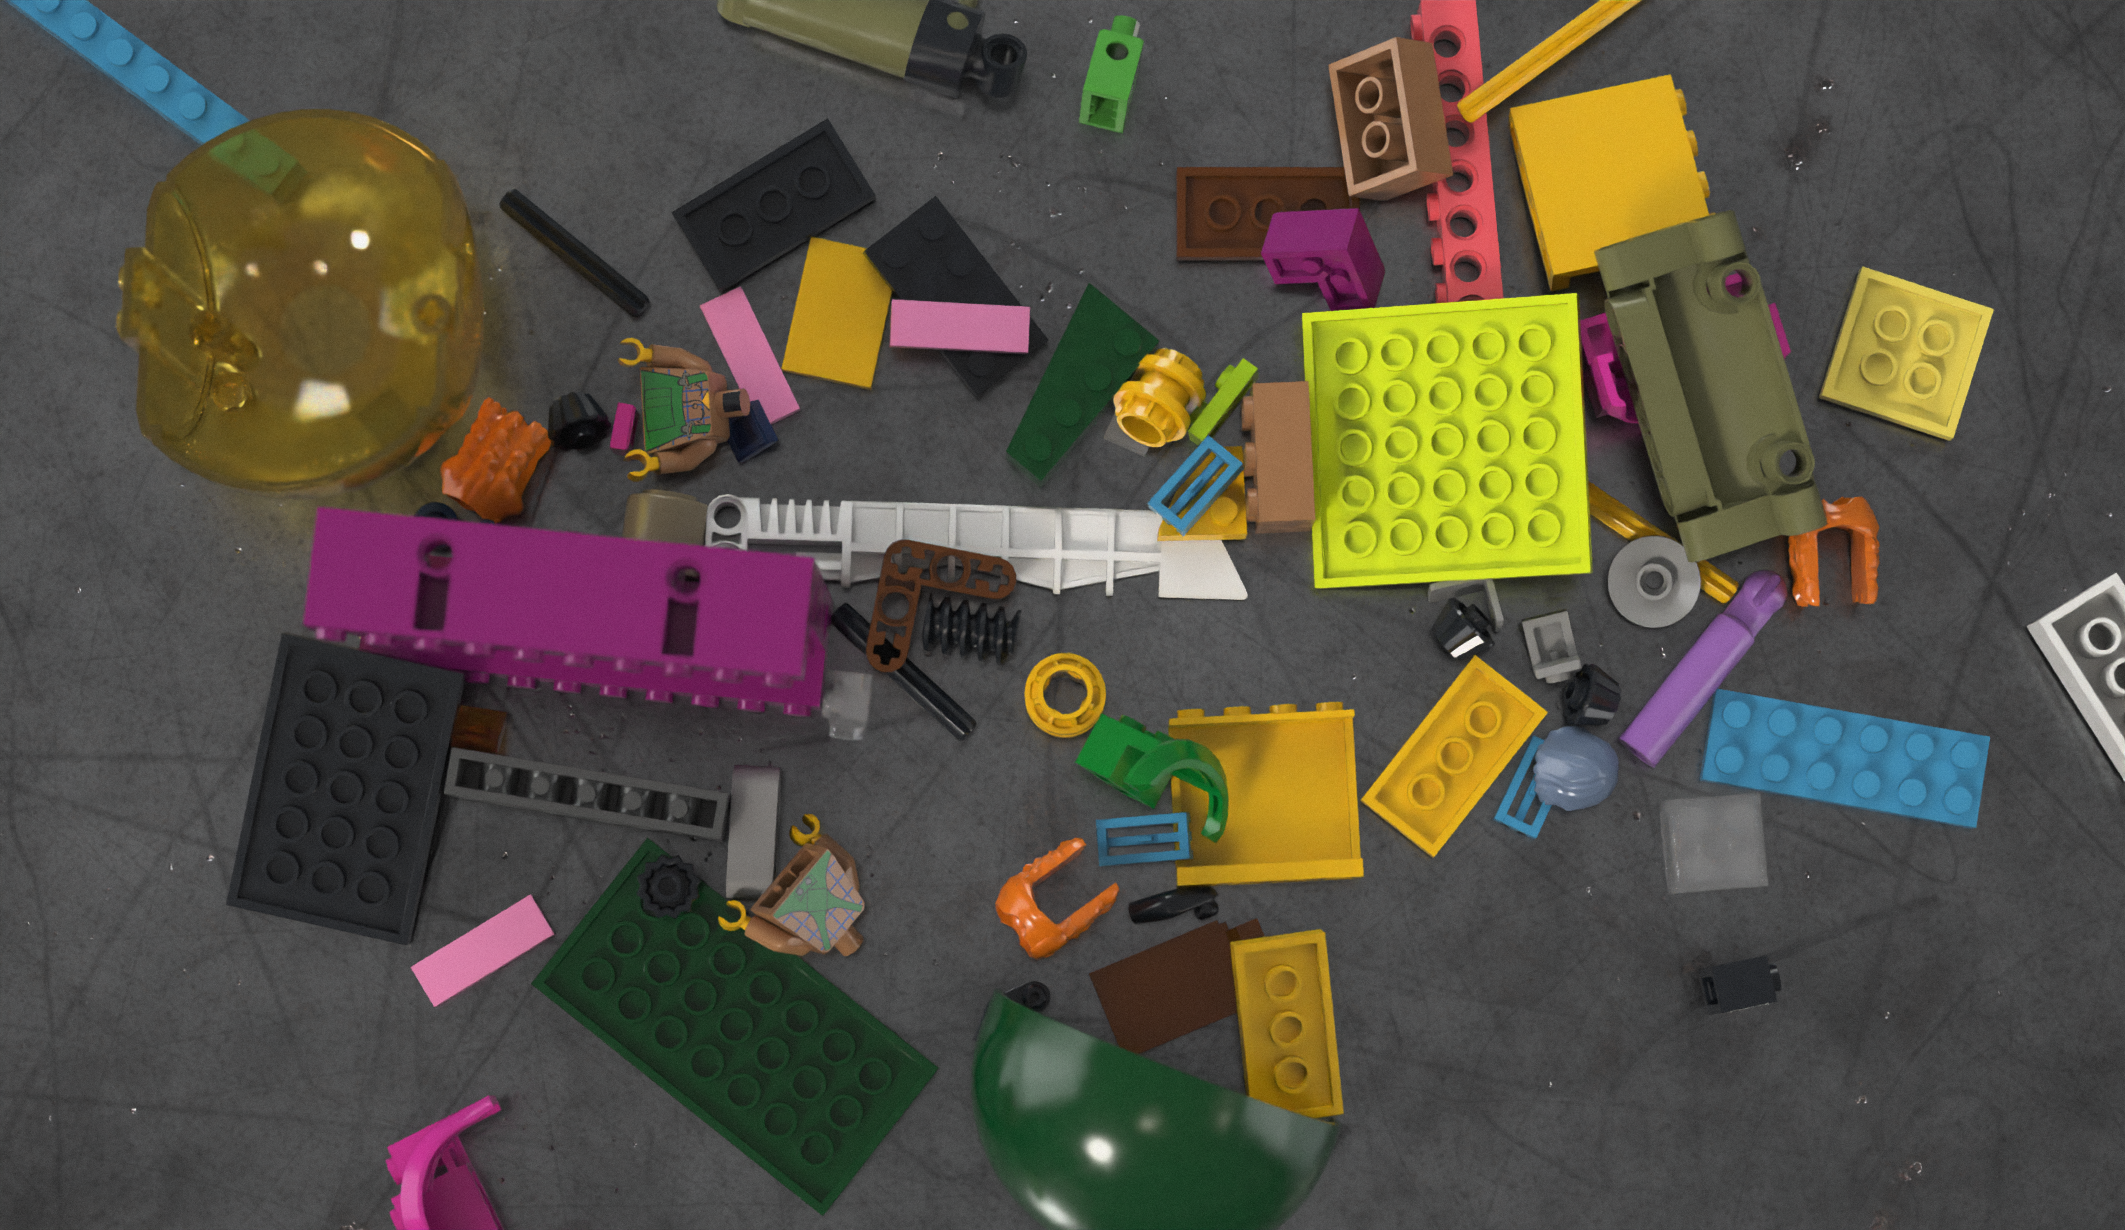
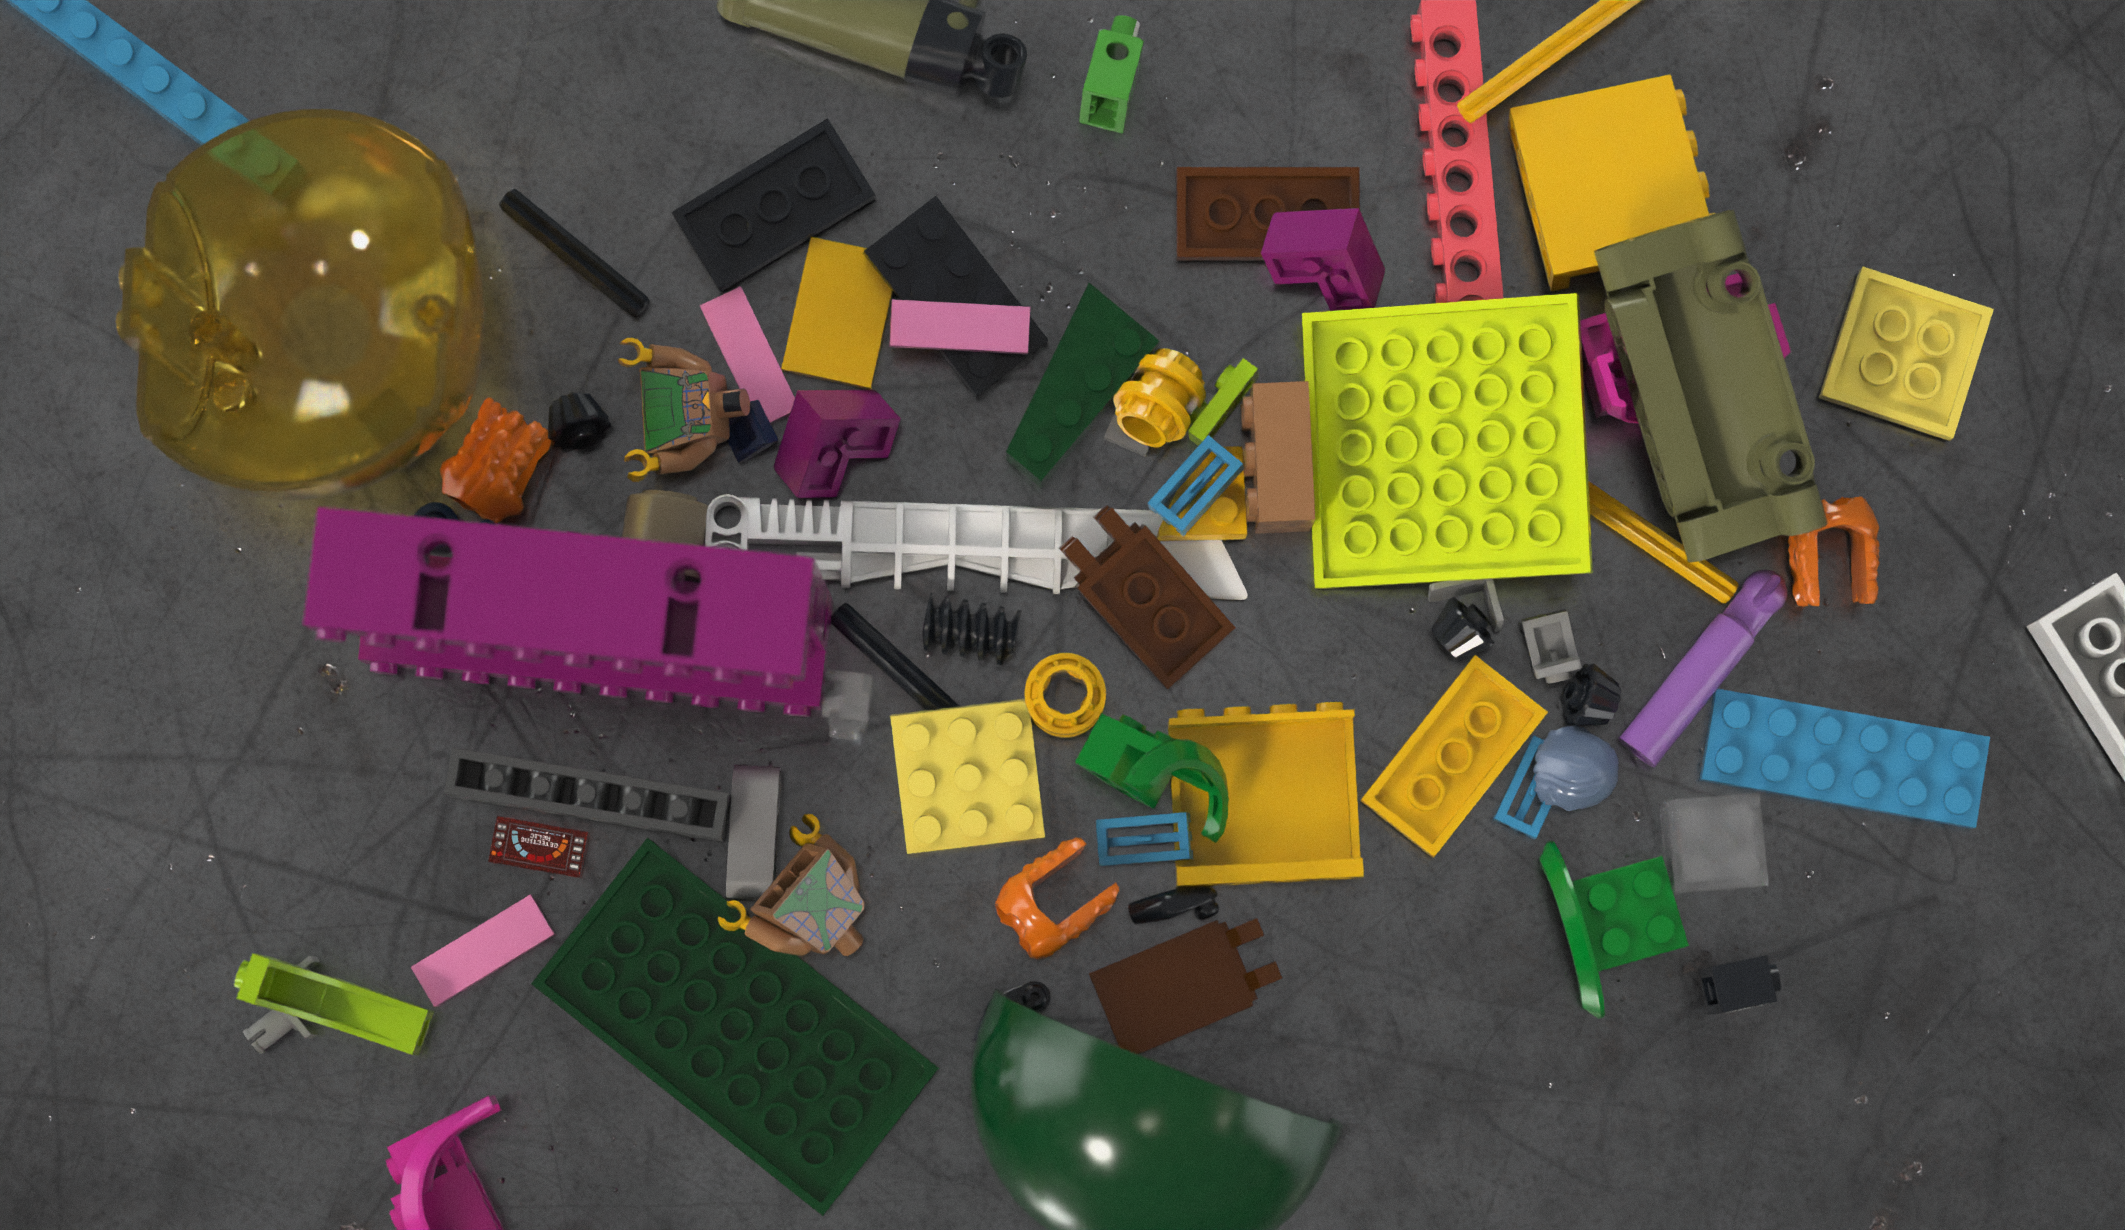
black plate [226,632,467,945] -> none
clear orange plate [451,705,507,755] -> none
dark pink tile [610,402,640,456] -> none
black piece [636,854,701,919] -> none
reddish brown beam [866,539,1016,672] -> none
yellow plate [1230,929,1344,1118] -> none
medium nougat brick [1328,37,1453,201] -> none
light grey dish [1608,535,1701,628] -> none
none -> lime arch [234,953,434,1055]
none -> light grey bracket [243,956,321,1054]
none -> clear red tile [488,816,590,878]
none -> magenta panel [774,390,901,498]
none -> light yellow plate [890,699,1045,854]
none -> reddish brown tile [1059,505,1236,690]
none -> green piece [1539,840,1689,1019]

